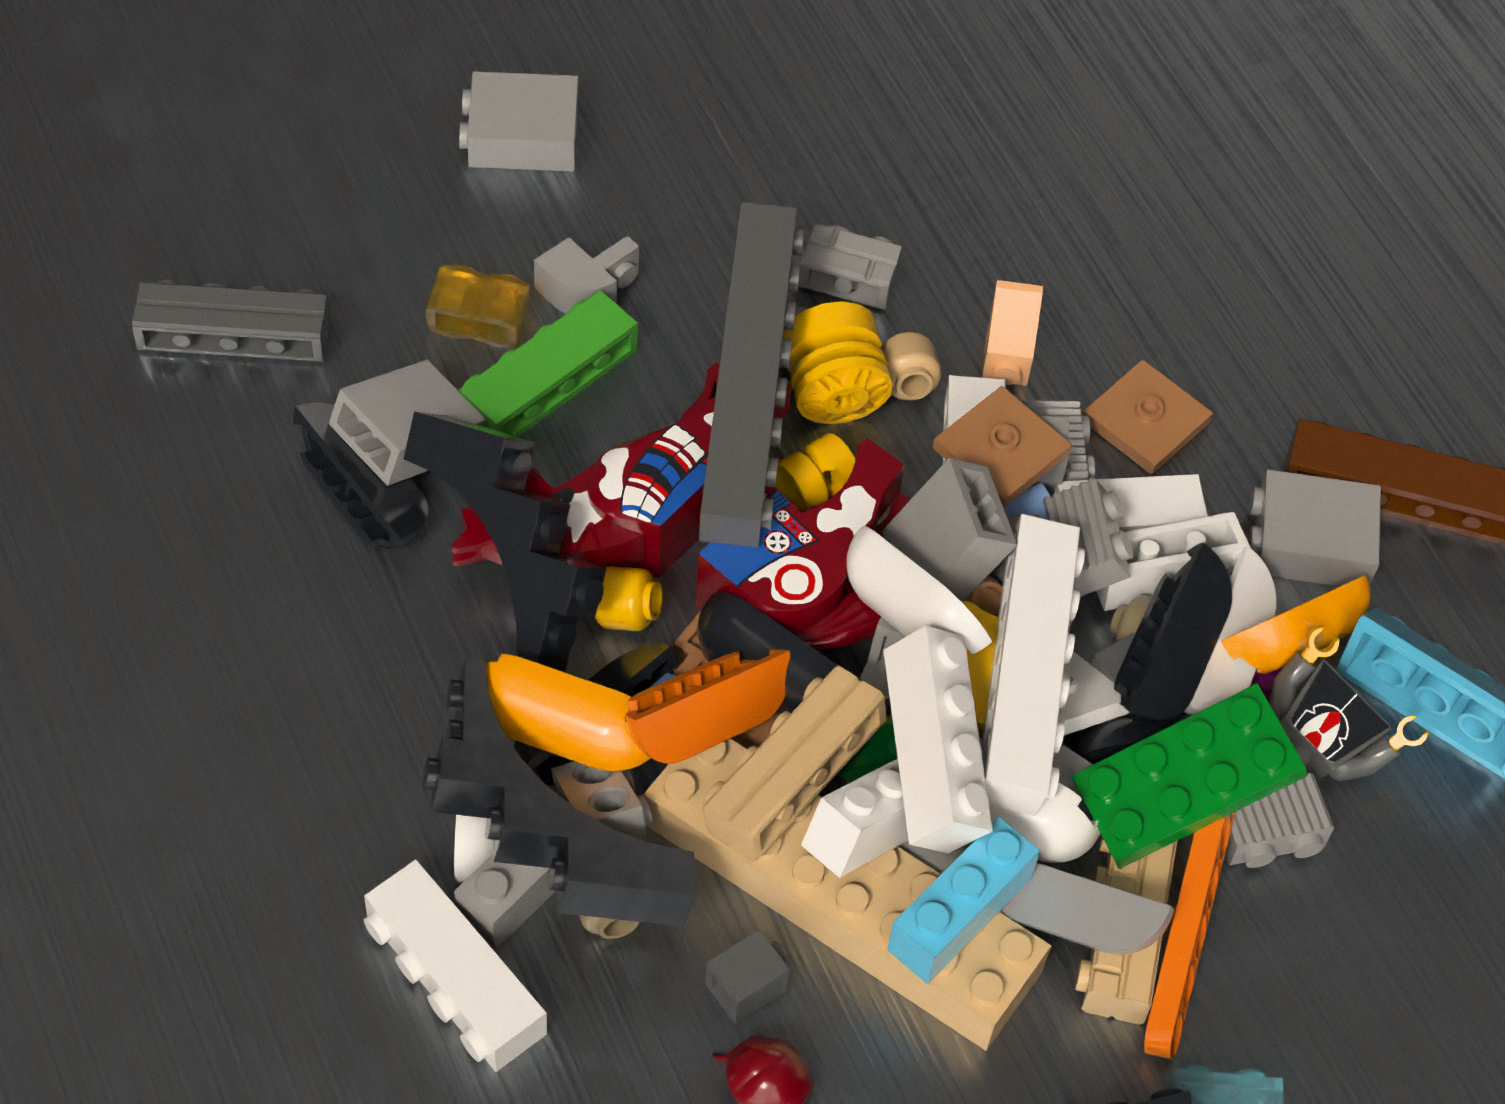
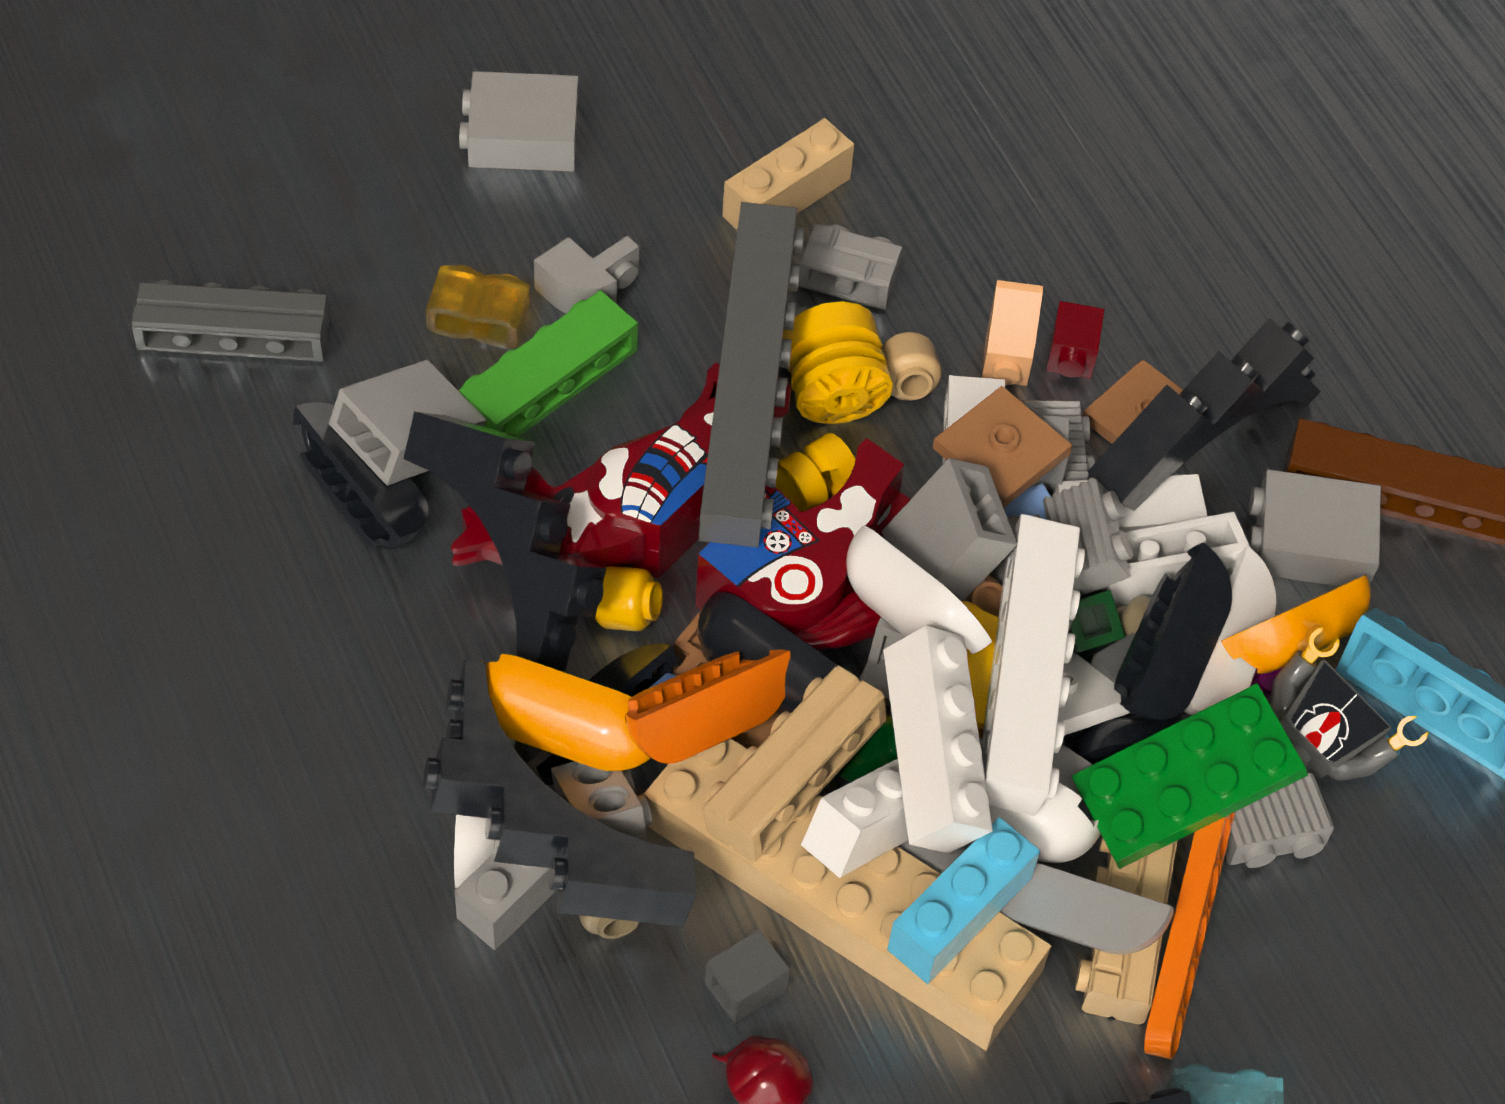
white brick [363,860,547,1072] -> none
none -> tan brick [722,118,855,229]
none -> dark red brick [1046,301,1105,379]
none -> dark green brick [1069,590,1125,652]
none -> black arch [1087,318,1321,511]

